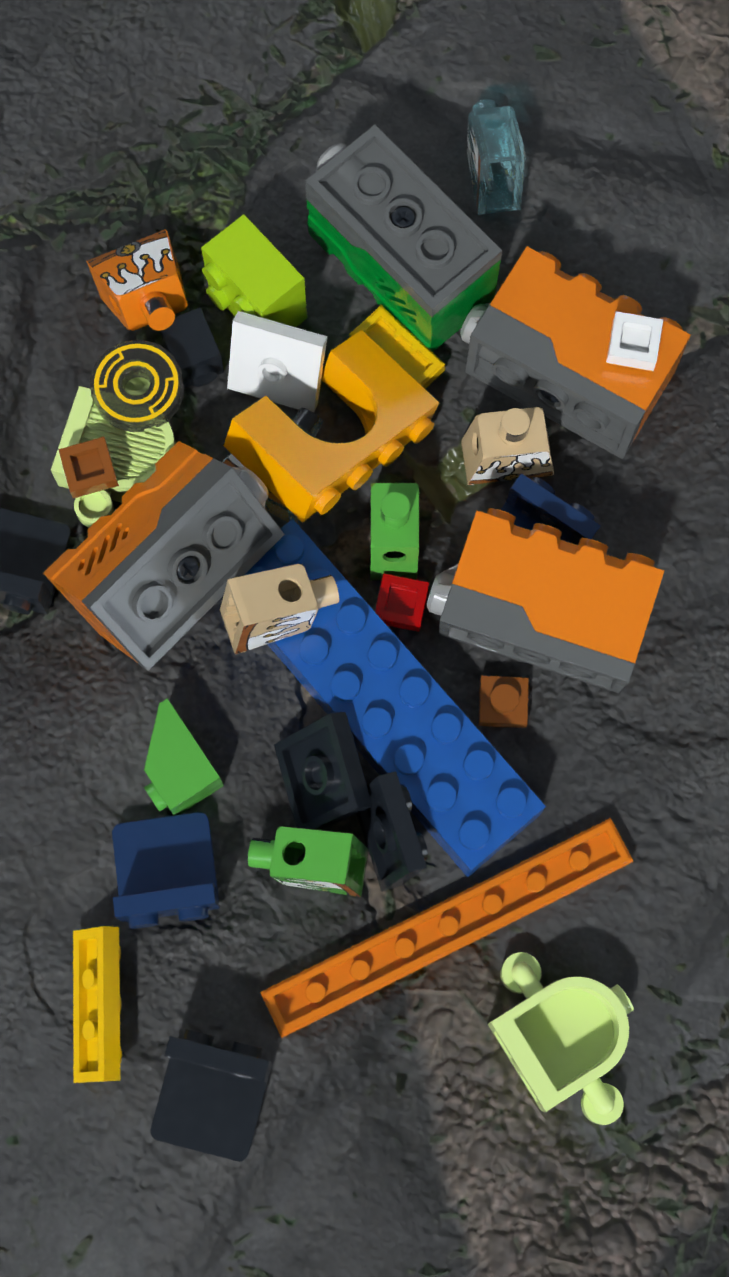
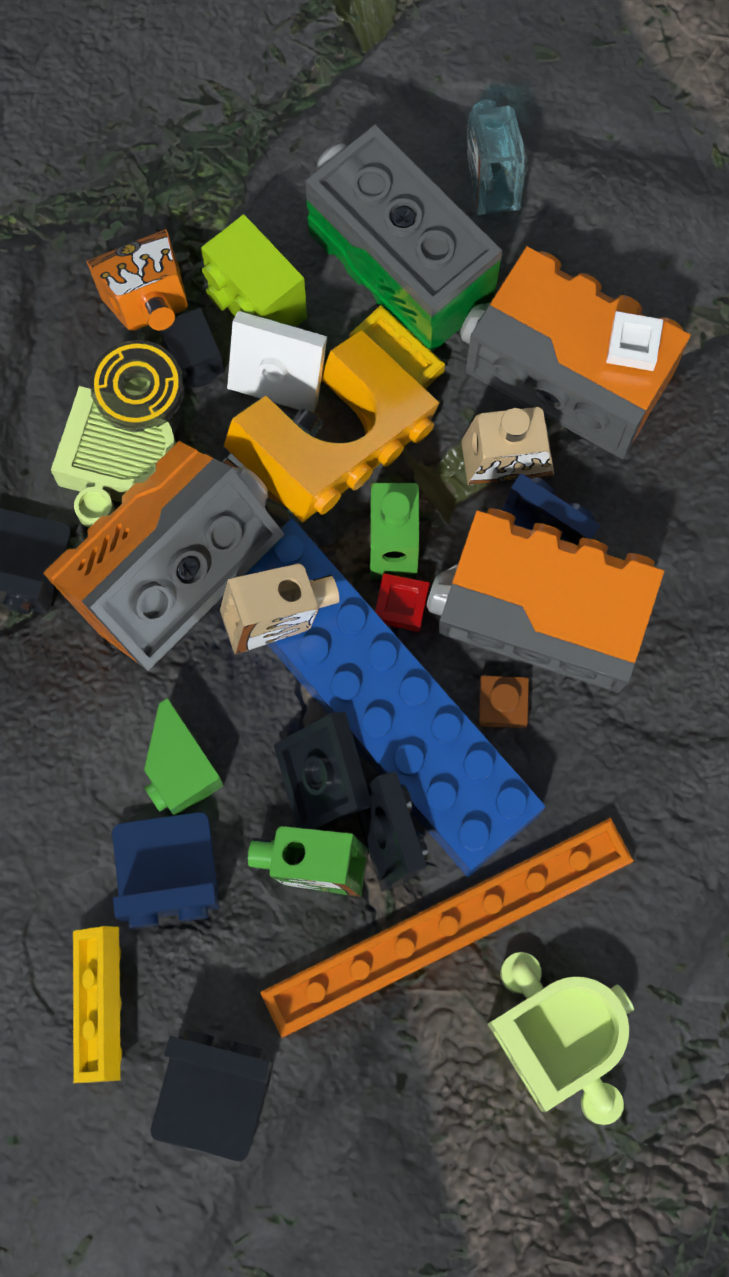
dark orange plate [58,437,119,499] -> none

